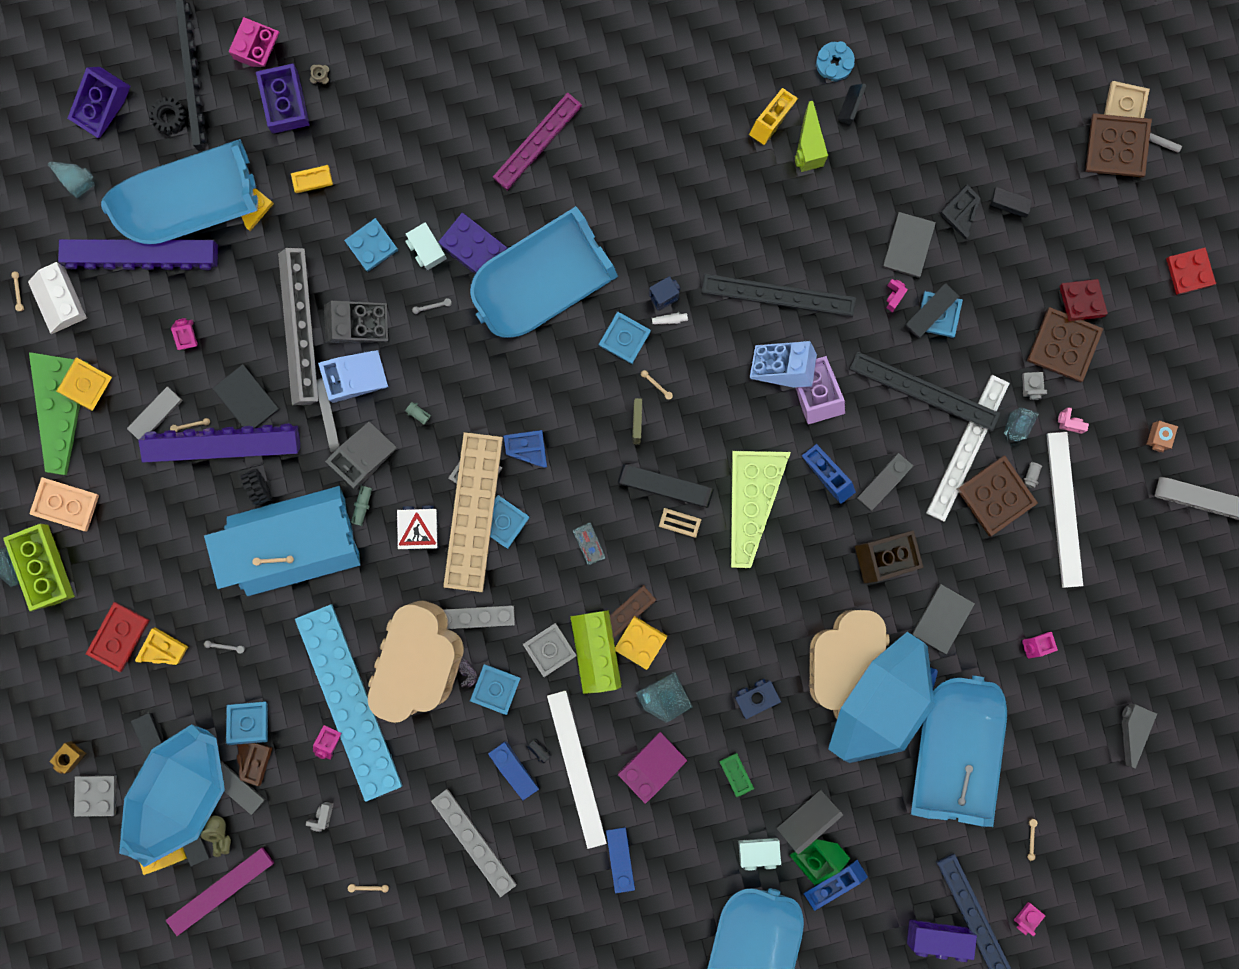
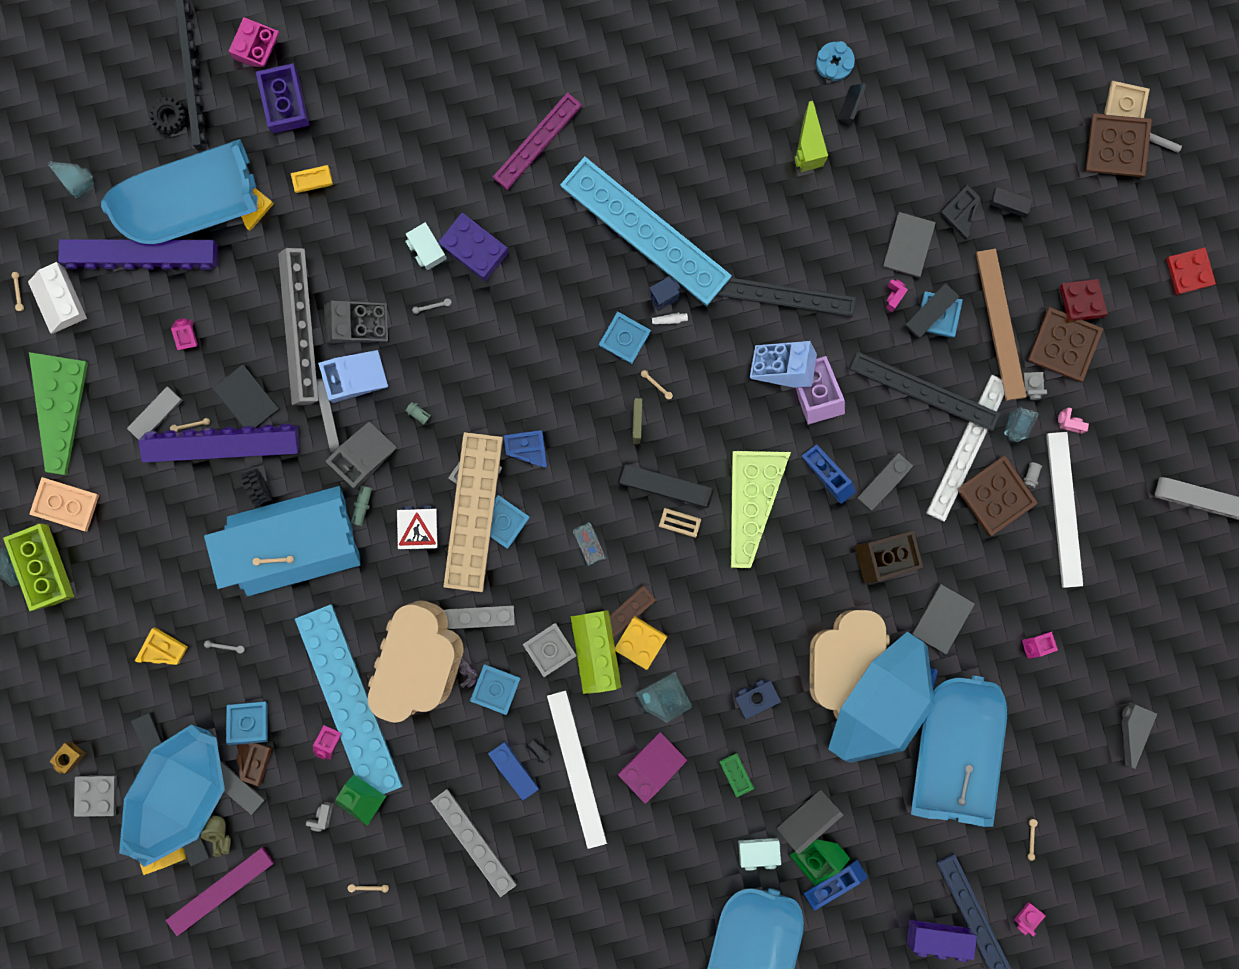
yellow plate [56,358,112,411] -> none
dark purple slope [67,67,130,138] -> none
red tile [86,602,150,672] -> none
dark tan plate [310,65,329,84] -> none
dark azure plate [344,218,398,272] -> none
dark azure panel [470,206,618,338] -> none
blue slope [606,827,635,893] -> none
yellow slope [749,88,798,145] -> none
nougat brick [1147,421,1178,452] -> none
none -> green slope [335,774,386,826]
none -> medium azure plate [560,156,732,306]
none -> medium nougat tile [976,249,1026,401]

